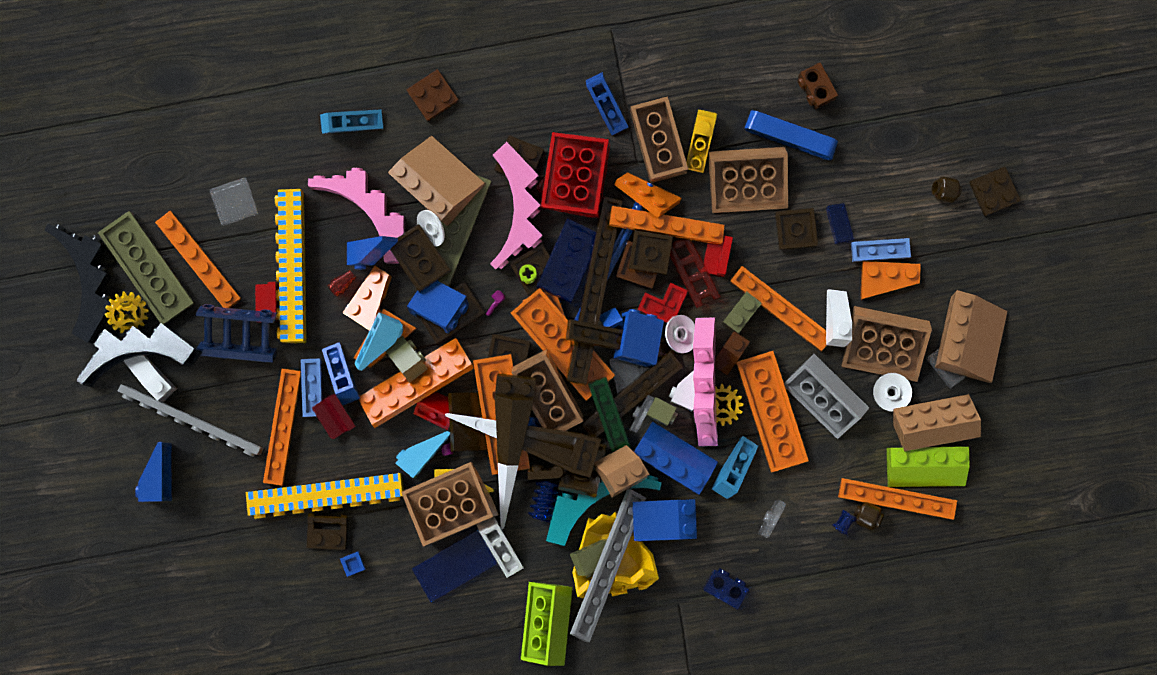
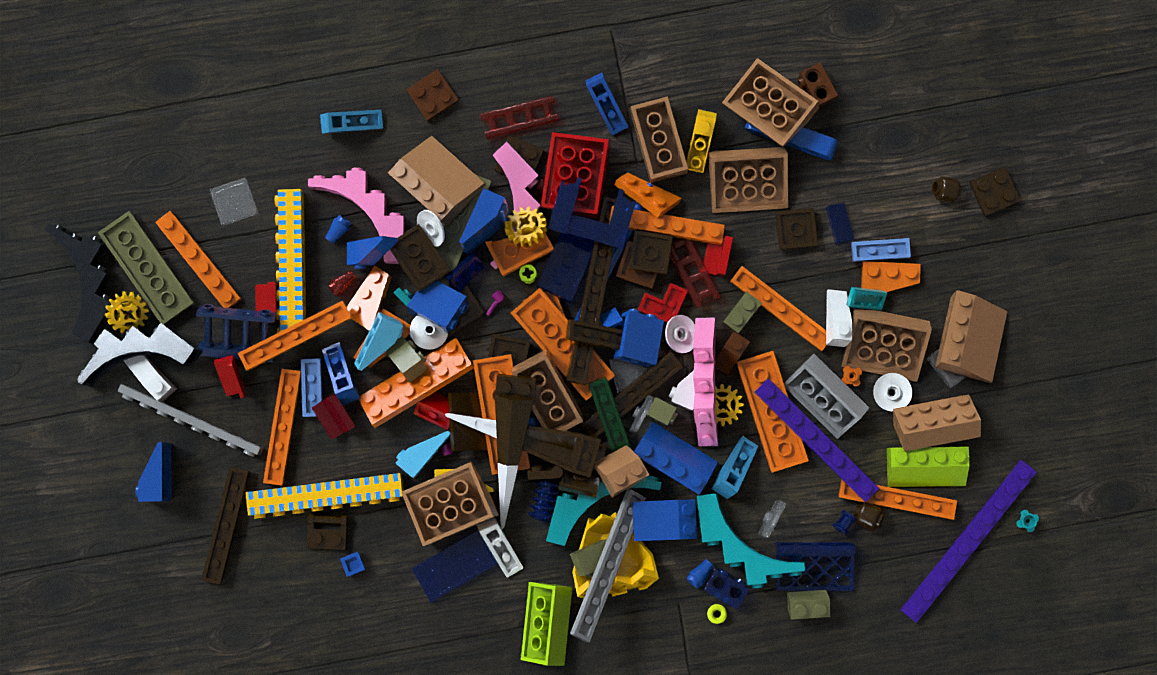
none -> dark brown plate [201,466,250,585]
none -> red panel [214,355,246,398]
none -> orange plate [238,301,352,371]
none -> blue cone [325,215,351,244]
none -> teal plate [393,288,413,306]
none -> white dish [410,315,448,350]
none -> clear blue plate [446,252,485,292]
none -> blue slope [459,188,510,255]
none -> clear red bar [480,95,559,139]
none -> orange wing [485,232,554,277]
none -> yellow gear [505,207,547,247]
none -> clear blue wedge [548,178,636,249]
none -> blue cone [686,559,714,589]
none -> teal arch [697,493,806,588]
none -> neon yellow plate [707,604,727,624]
none -> medium nougat slope [722,58,819,147]
none -> dark purple plate [754,378,879,502]
none -> clear blue fence [775,542,856,591]
none -> olive brick [787,590,830,619]
none -> orange plate [841,366,862,387]
none -> teal plate [846,287,887,311]
none -> dark purple plate [900,460,1037,623]
none -> teal plate [1016,510,1039,532]

